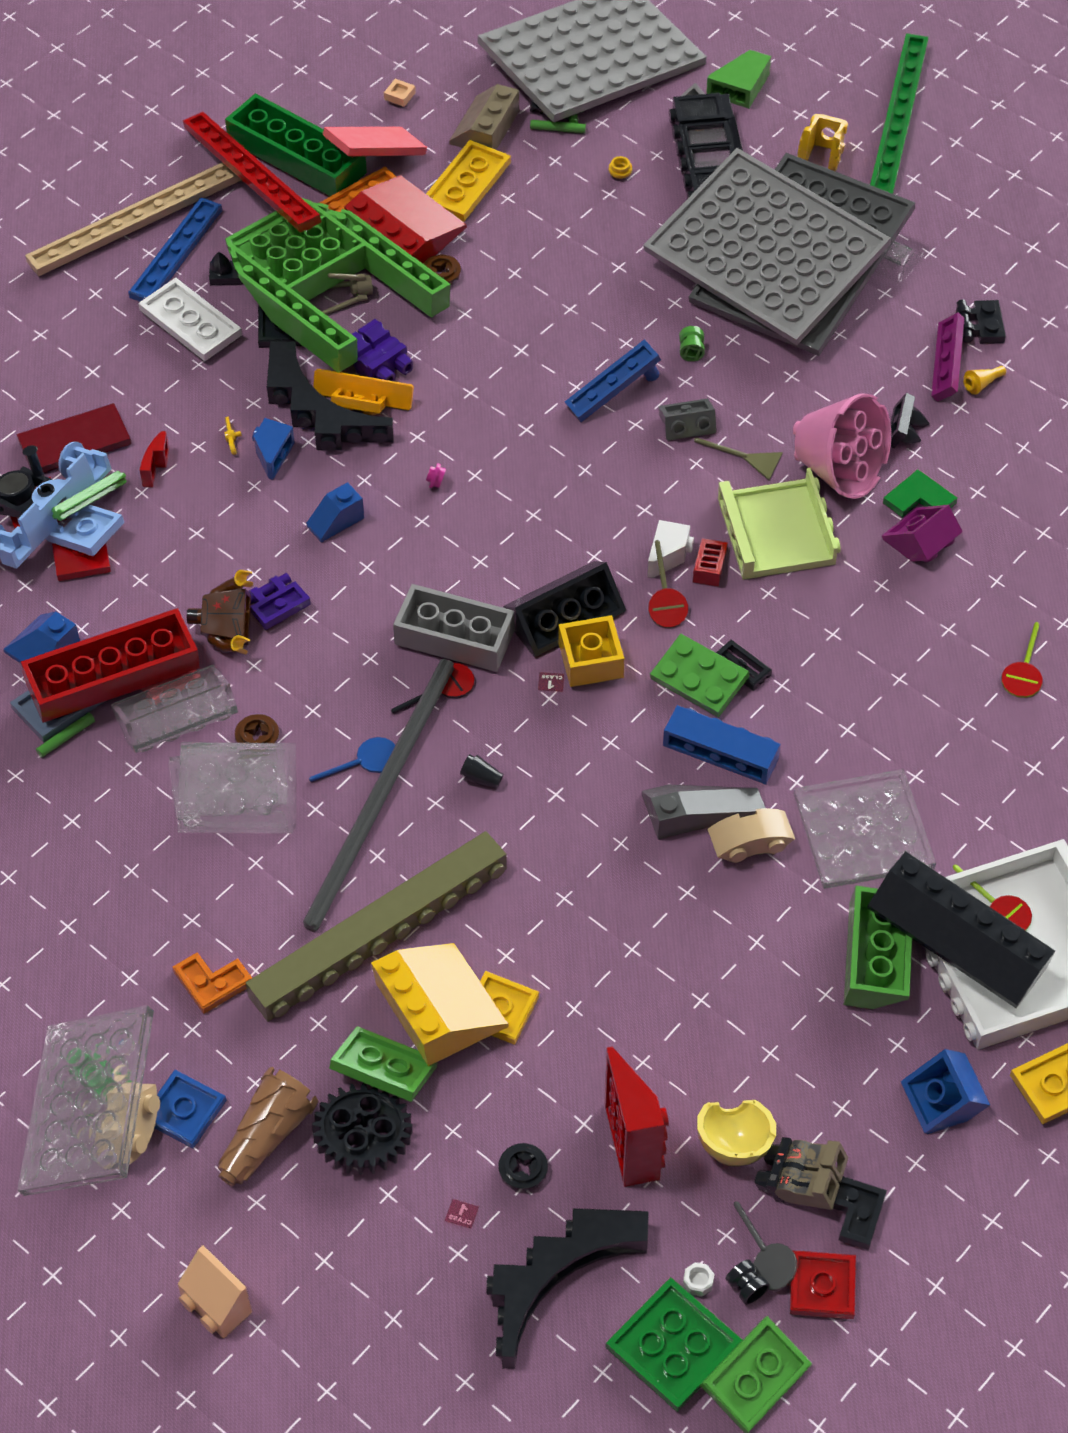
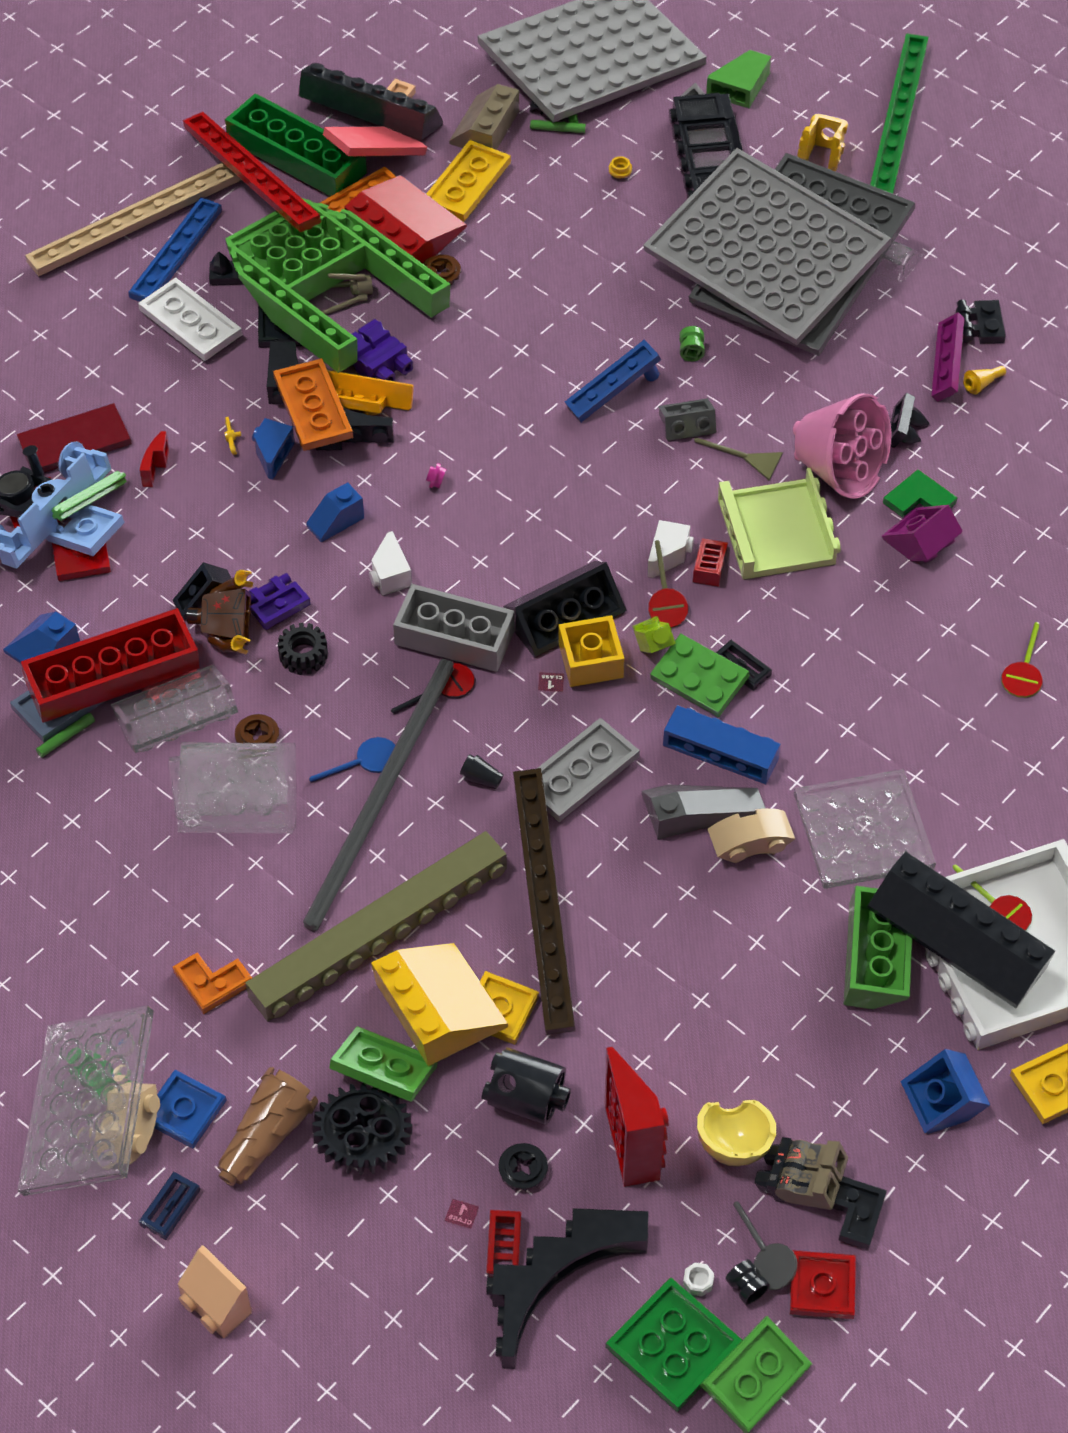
none -> dark blue tile [139,1172,201,1240]
none -> black slope [173,562,231,619]
none -> orange plate [273,358,353,451]
none -> black tyre [277,623,328,675]
none -> black slope [298,63,443,140]
none -> white slope [369,531,412,596]
none -> black cylinder [481,1047,571,1125]
none -> red slope [486,1210,521,1274]
none -> dark brown plate [513,768,576,1035]
none -> light grey plate [538,718,640,822]
none -> lime brick [632,616,676,653]

